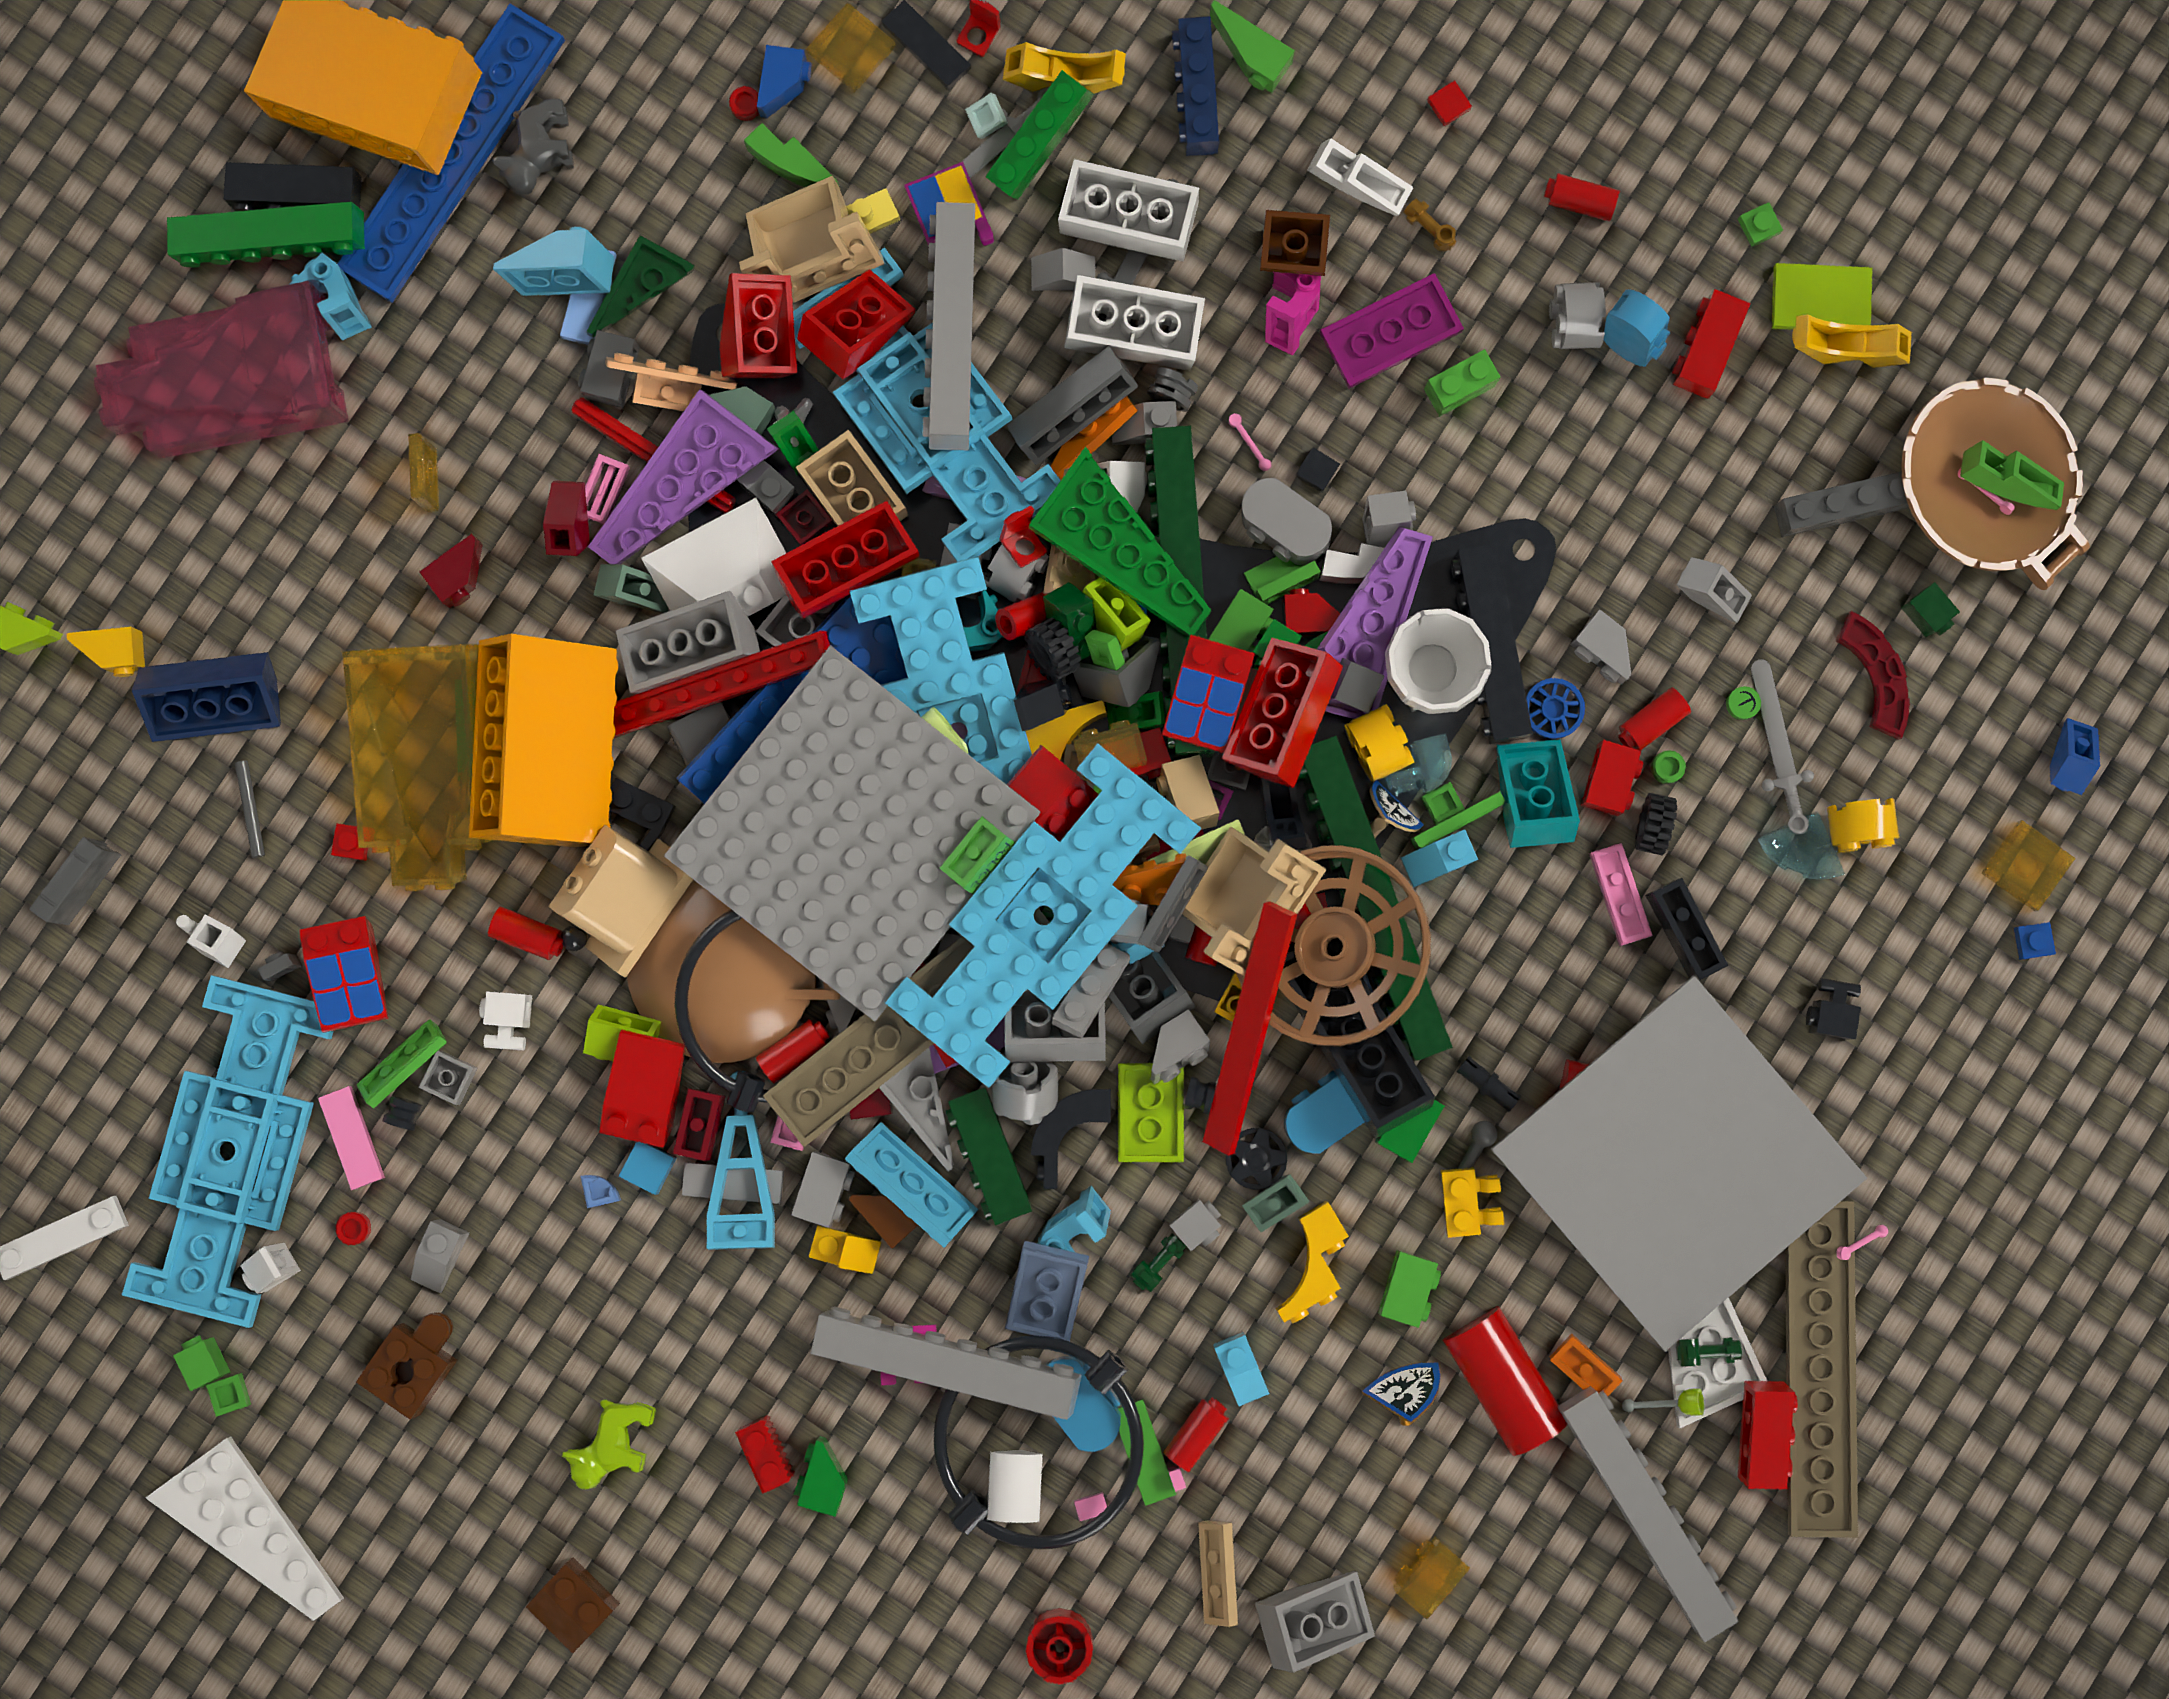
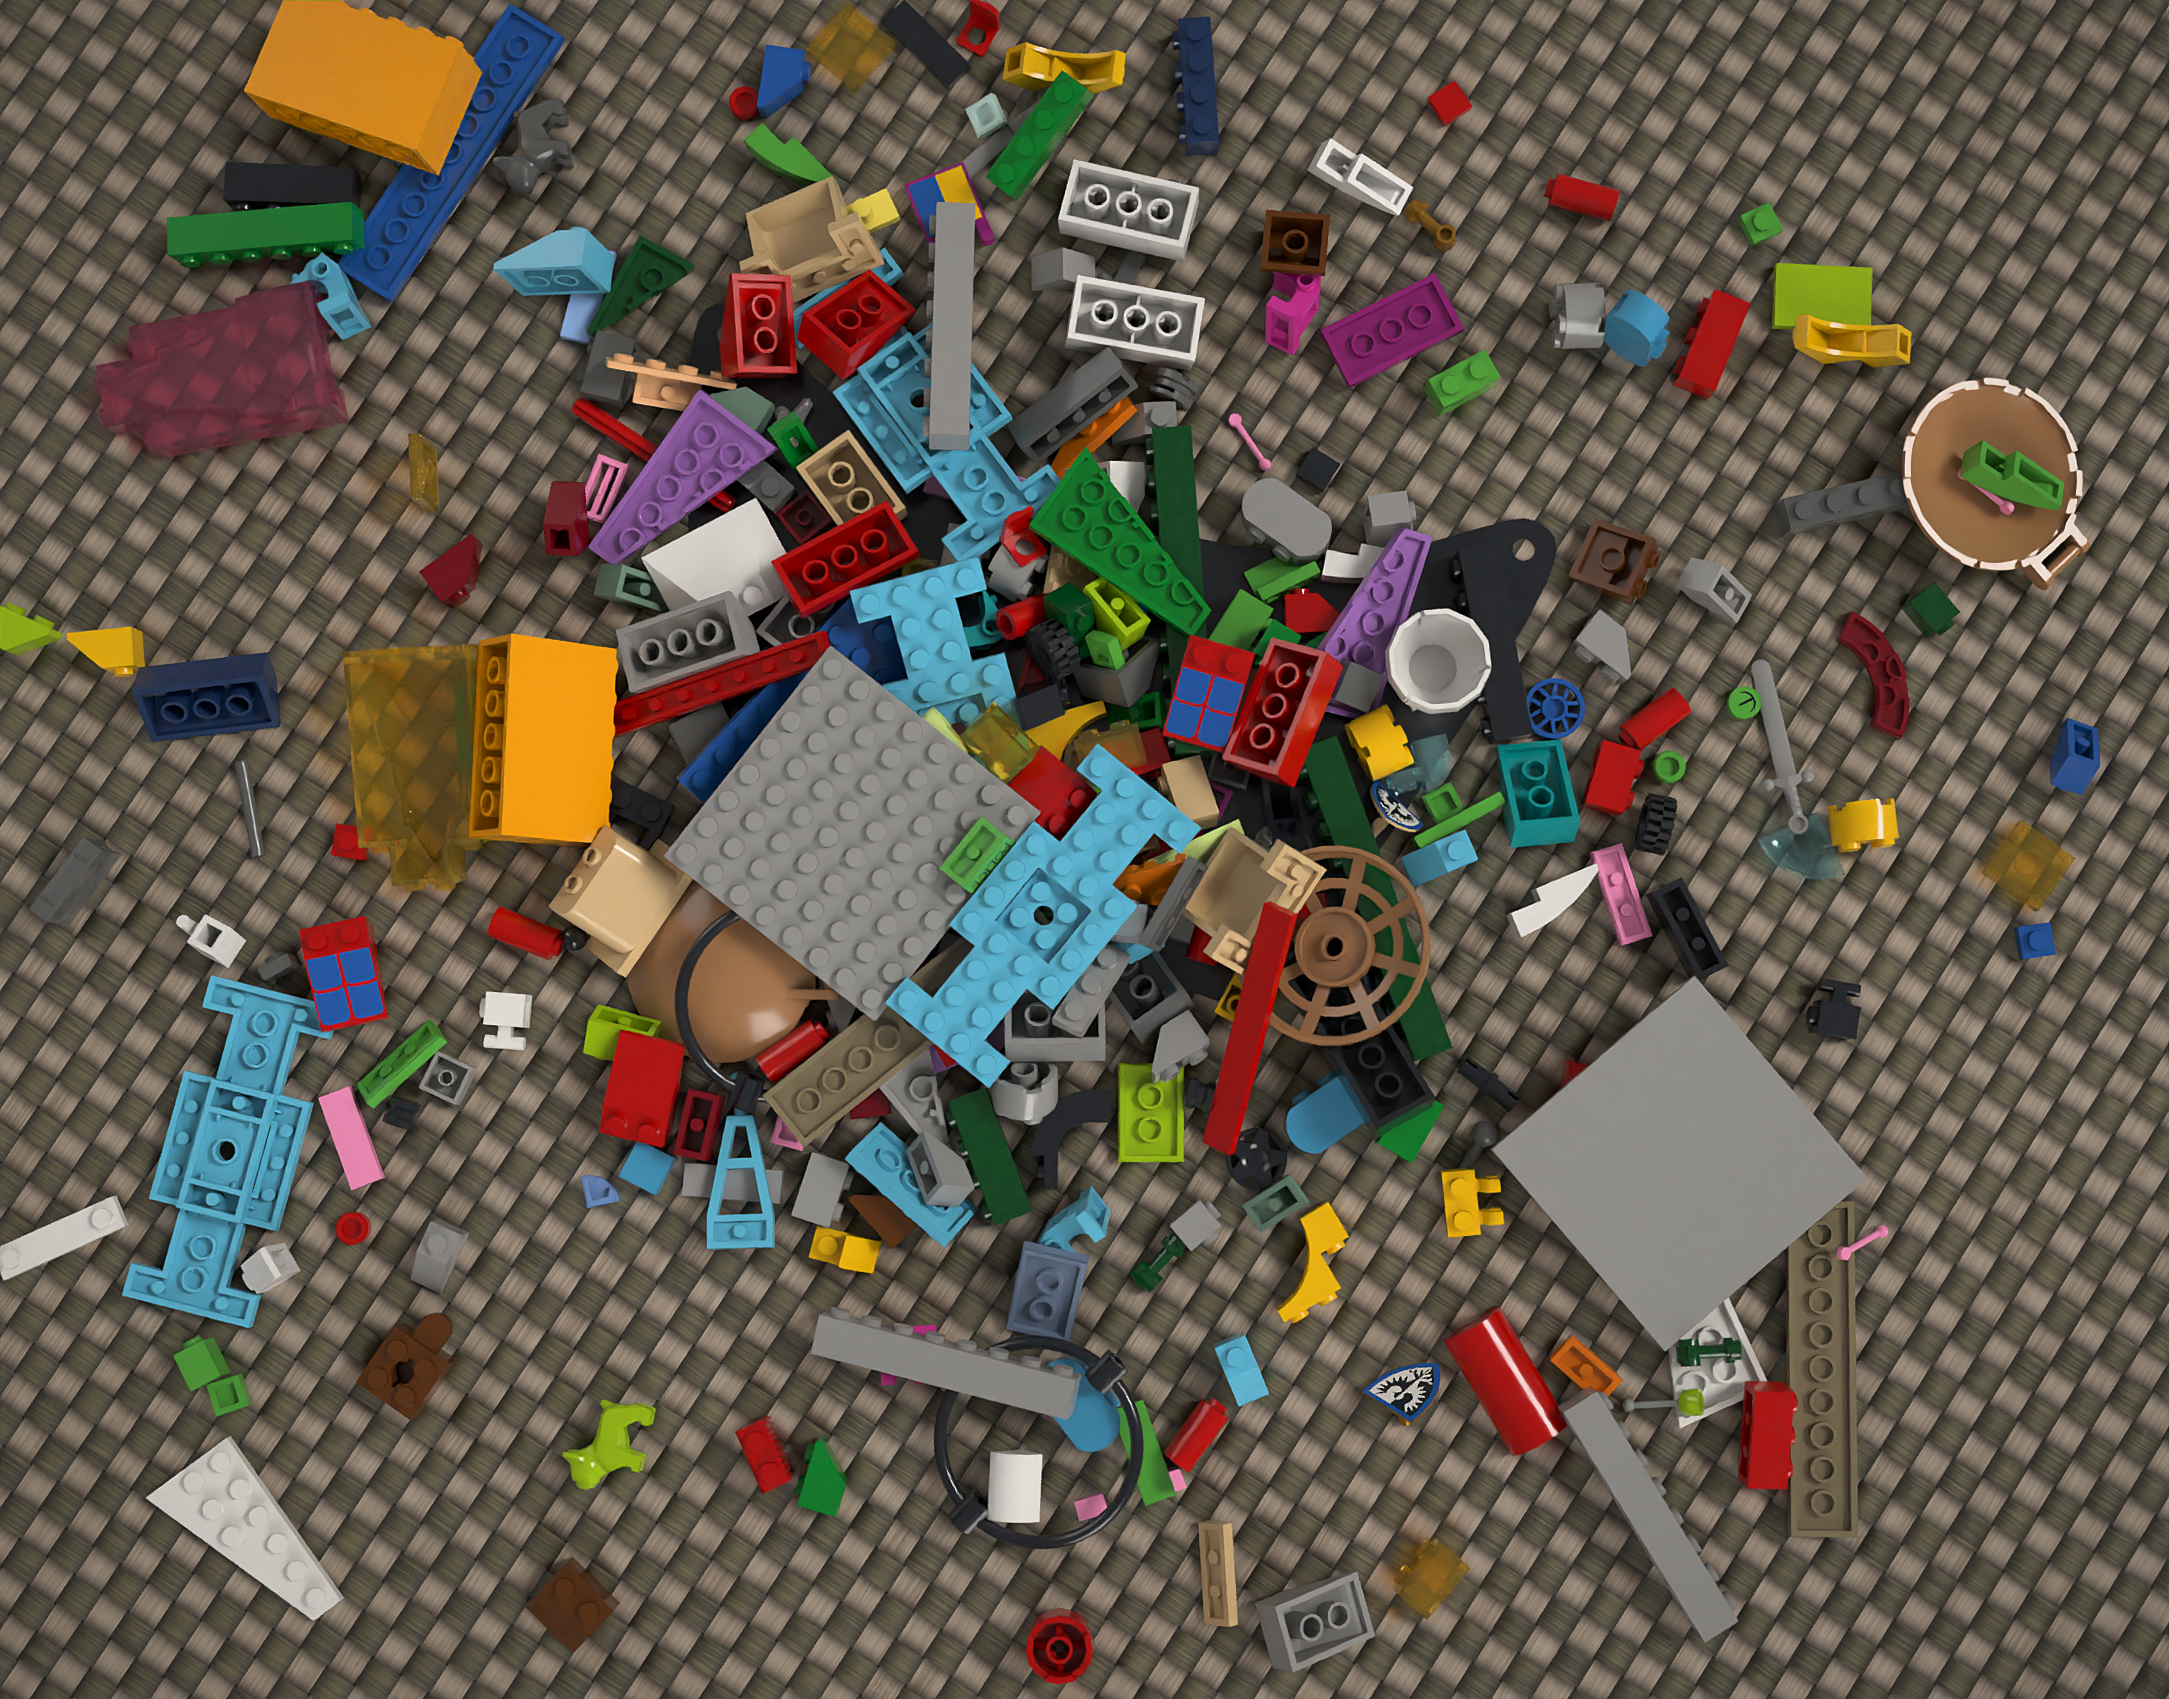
bright green slope [1210,0,1295,93] -> none
bright green brick [1378,1250,1441,1328] -> none
none -> light grey slope [906,1131,975,1207]
none -> clear yellow brick [959,701,1040,784]
none -> white slope [1506,864,1599,939]
none -> reddish brown plate [1568,518,1660,605]

